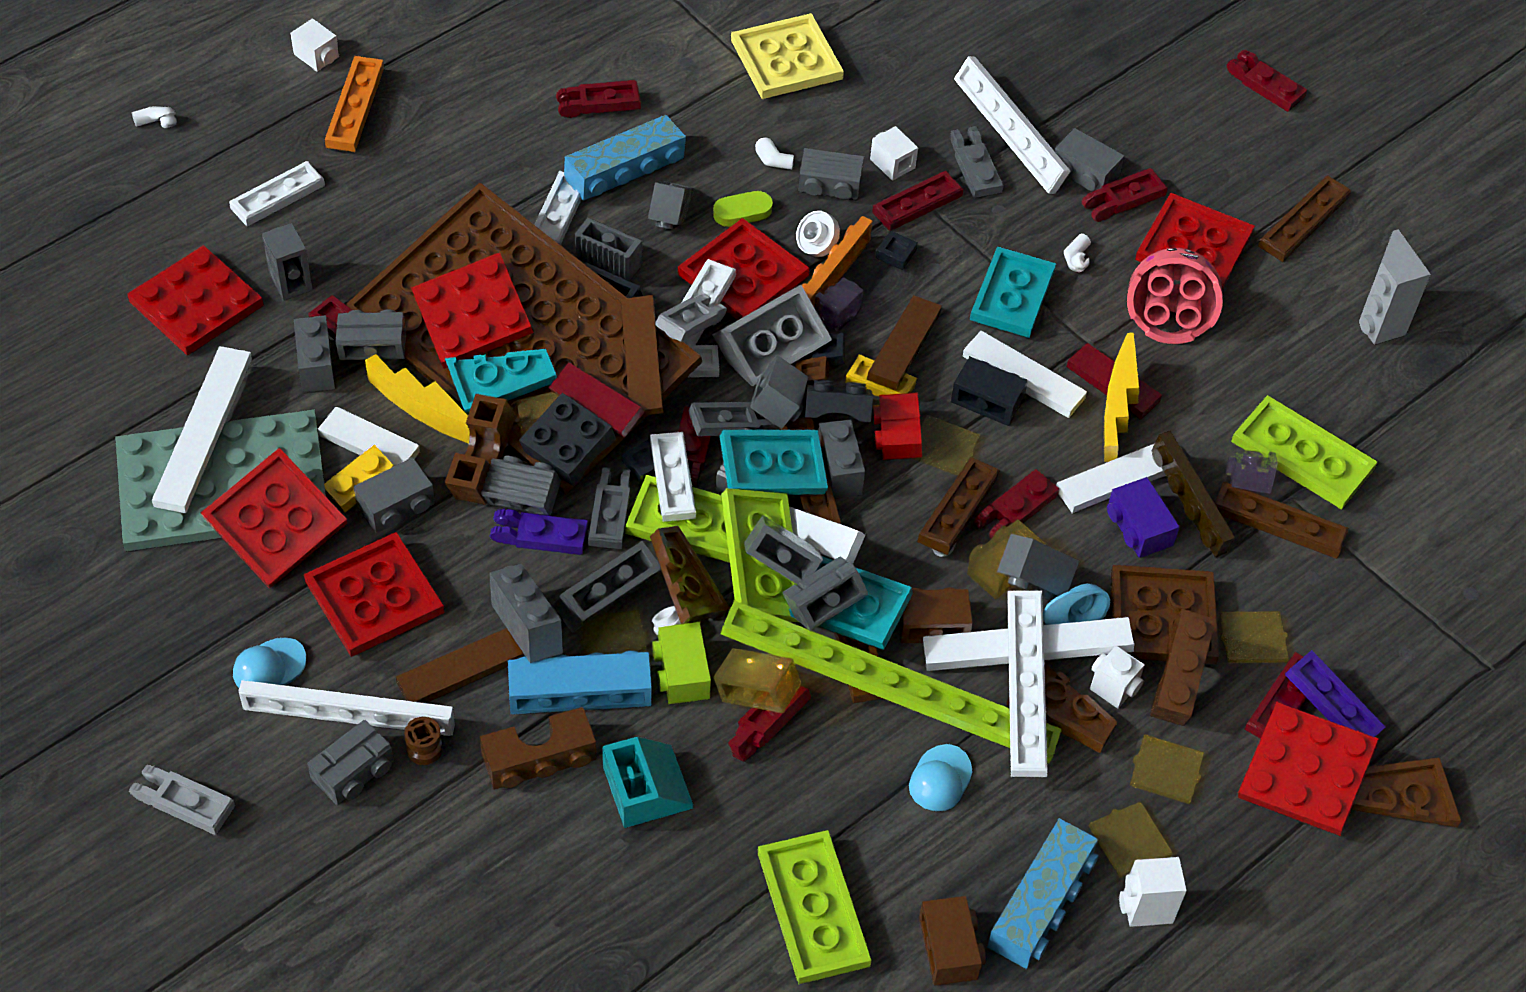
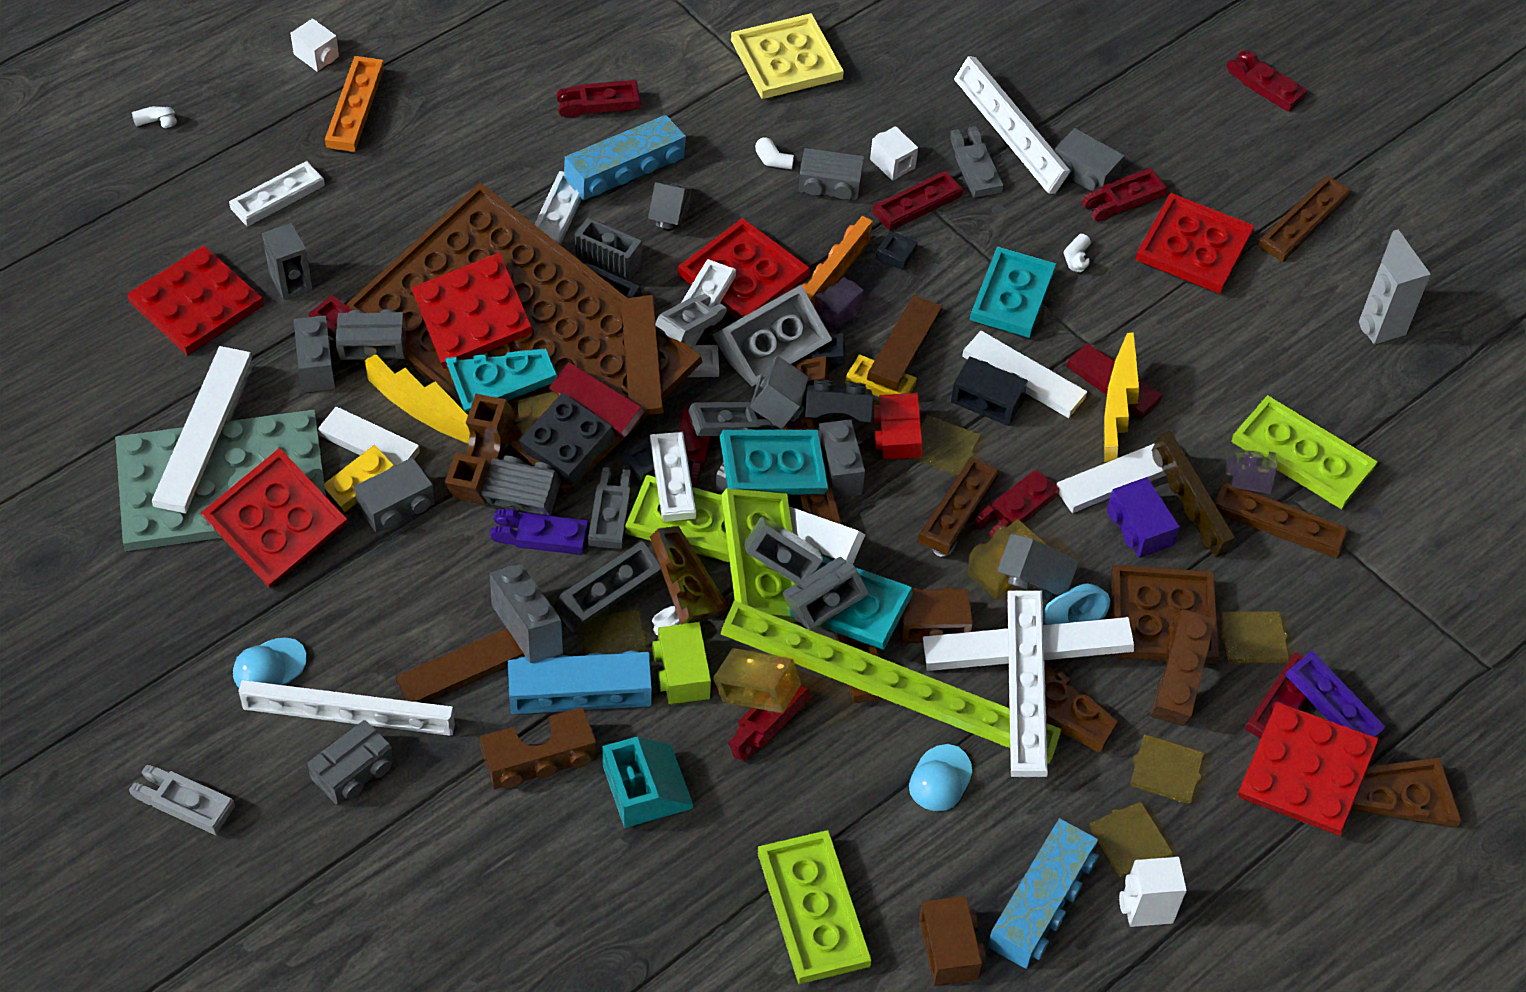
red plate [304,532,444,657] -> none
reddish brown wheel [404,716,443,765] -> none
lime tile [713,191,773,227] -> none
white plate [796,211,840,257] -> none
white brick [1090,646,1144,708] -> none
coral cylinder [1127,248,1223,344] -> none

